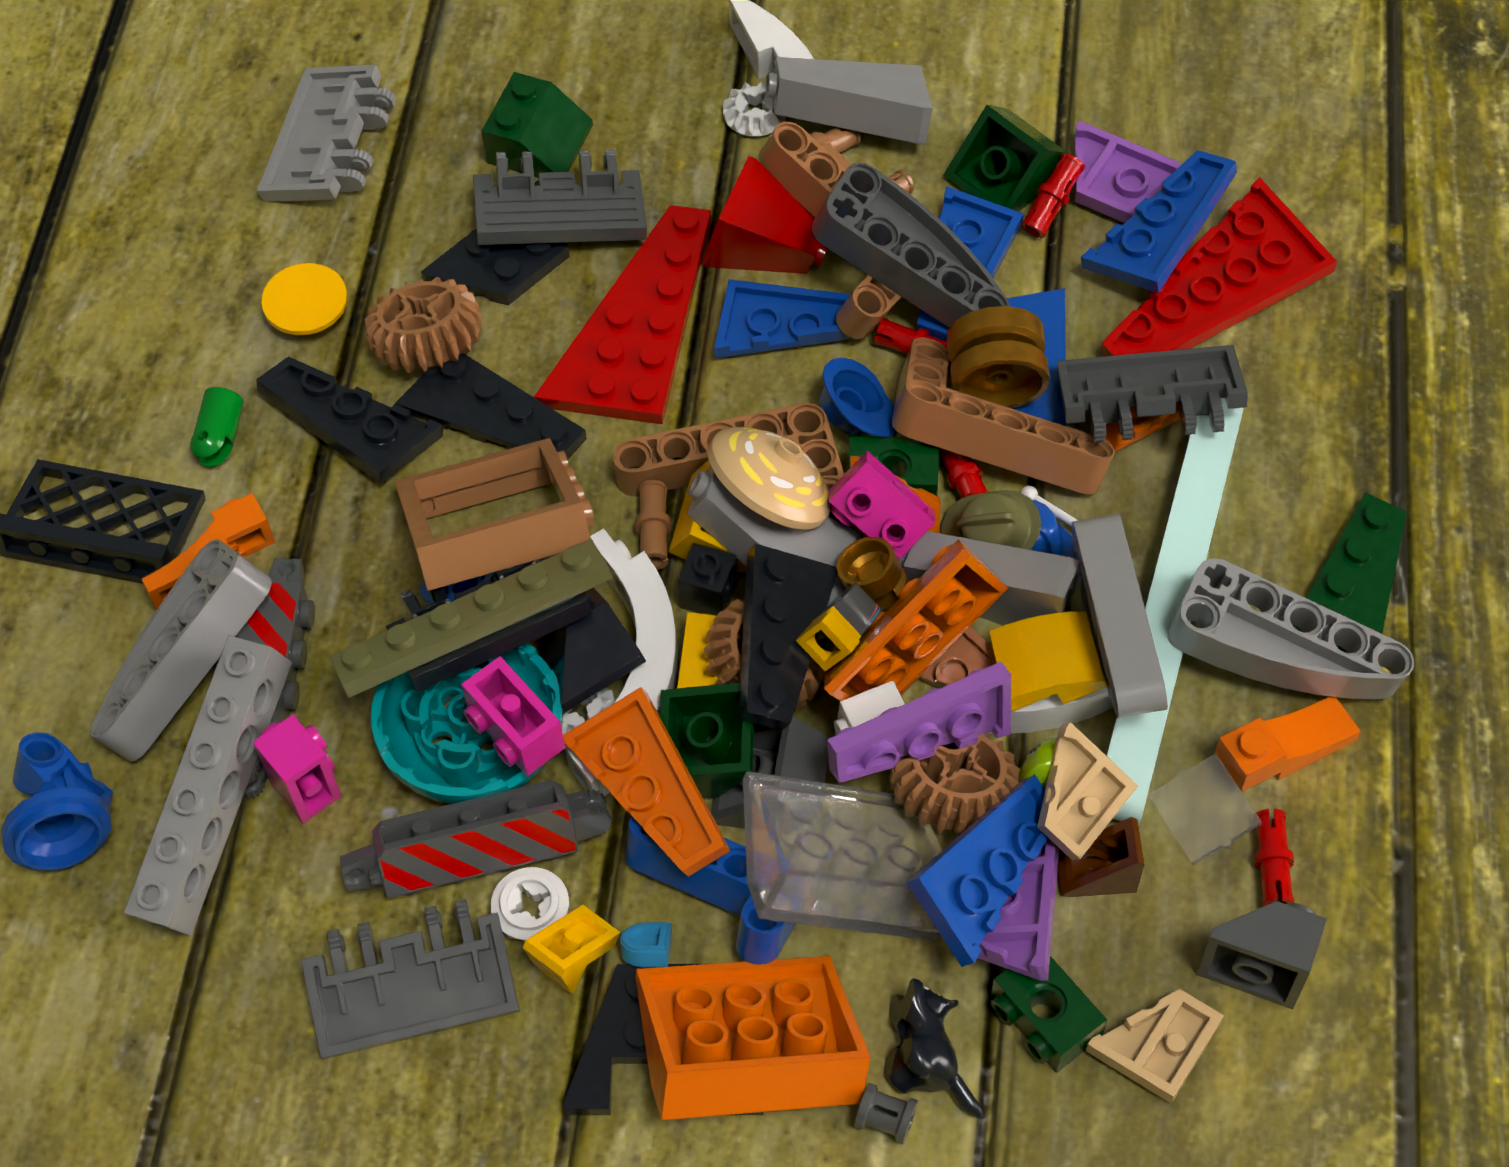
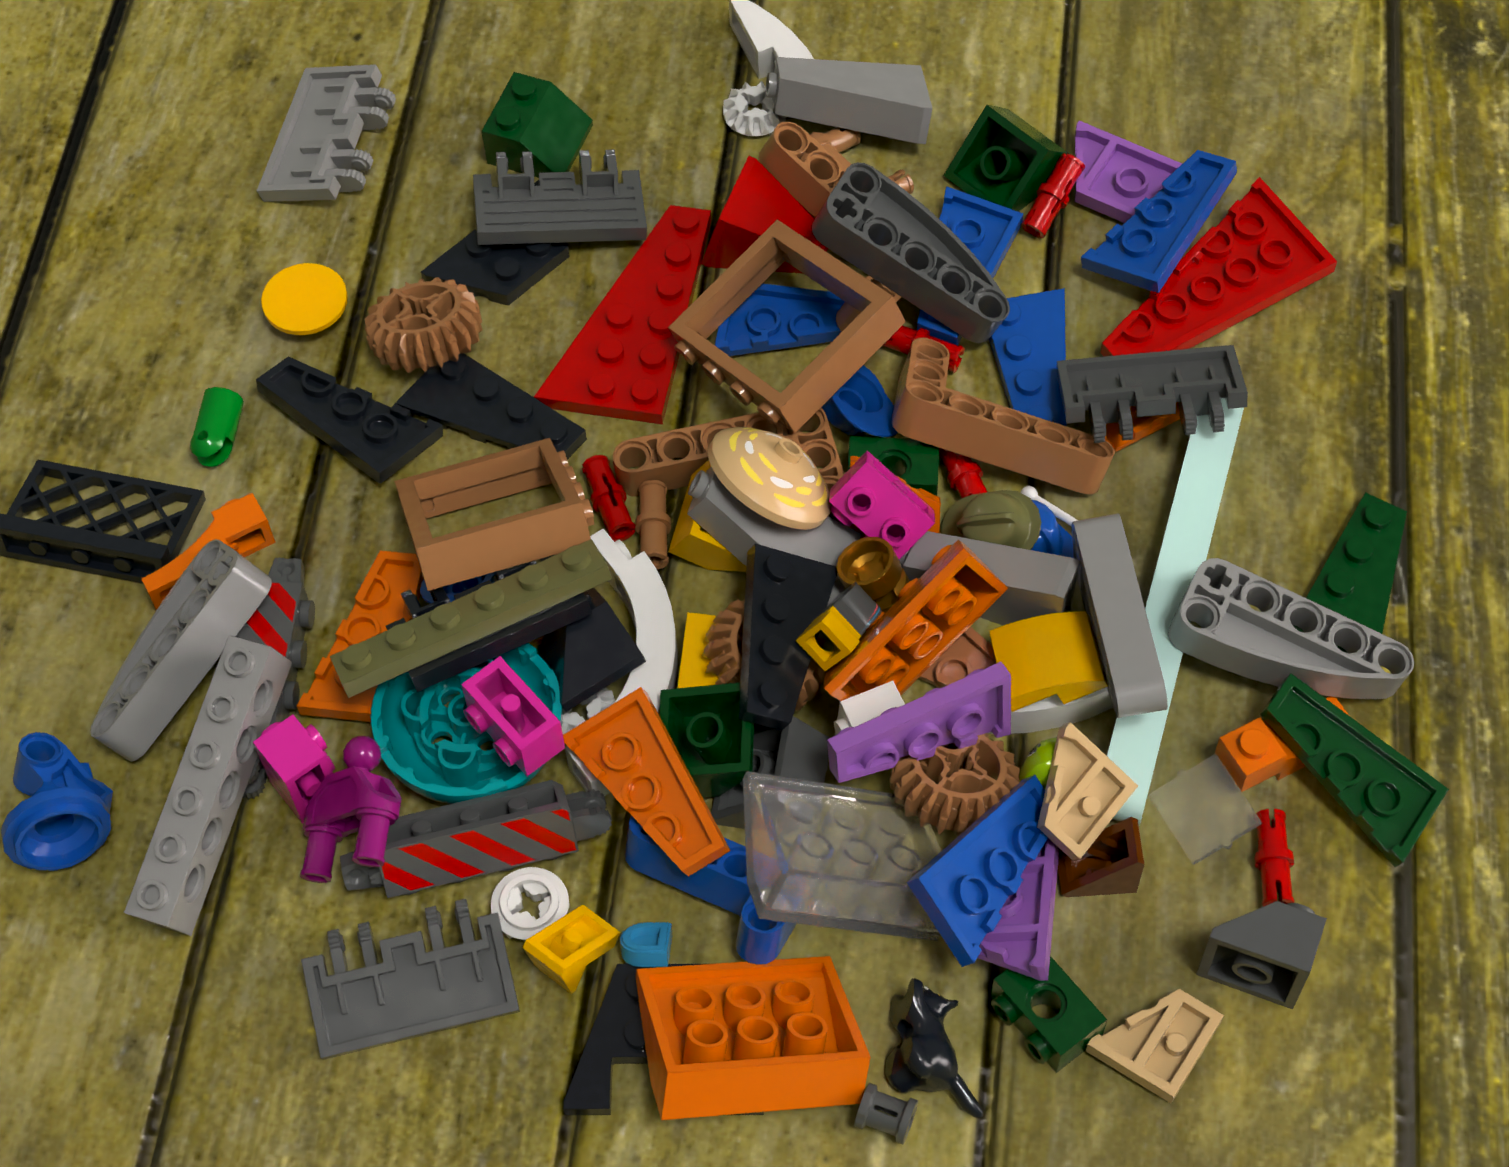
black brick [678,543,738,616] -> none
pearl gold wheel [947,306,1050,409] -> none
none -> orange wing [296,550,424,722]
none -> magenta connector [300,736,402,883]
none -> red pin [582,455,636,542]
none -> medium nougat window [668,220,906,434]
none -> dark green wing [1260,673,1449,868]

